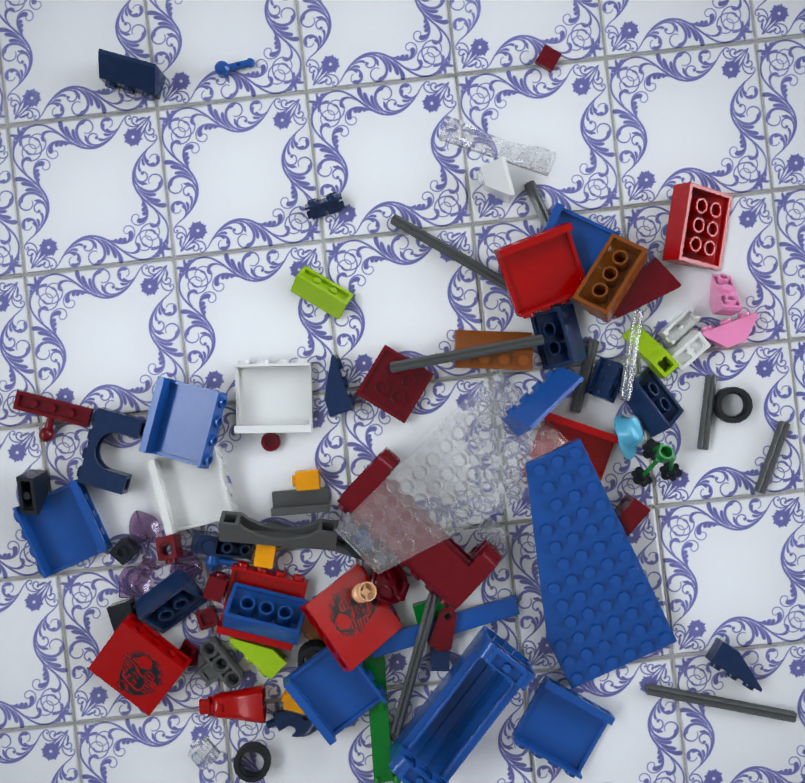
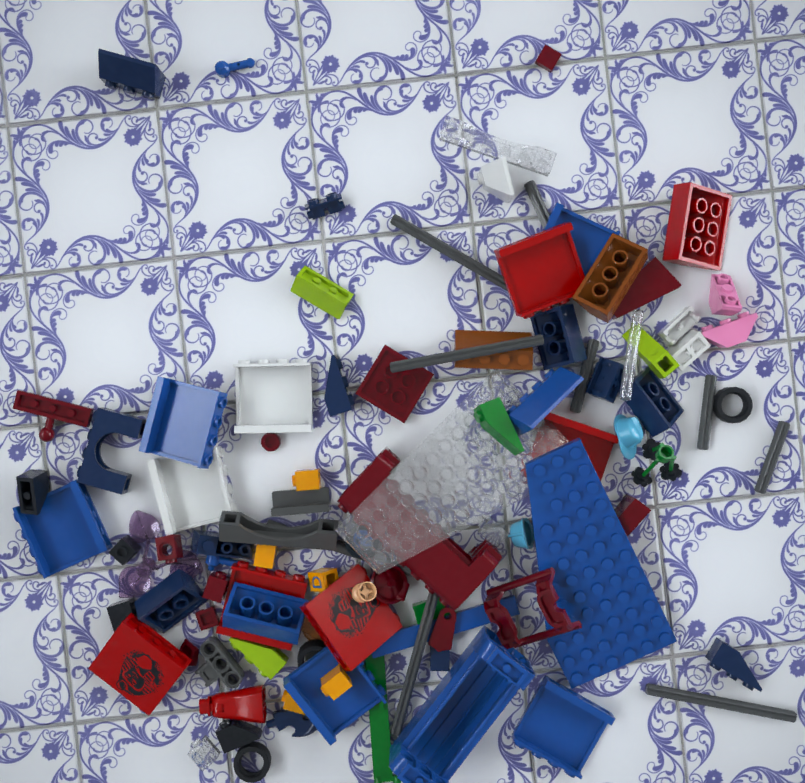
none -> black slope [215,719,263,754]
none -> light orange brick [308,568,339,592]
none -> light orange brick [320,664,352,701]
none -> green slope [473,397,525,456]
none -> dark red piece [484,567,582,649]
none -> medium azure piece [508,518,534,549]

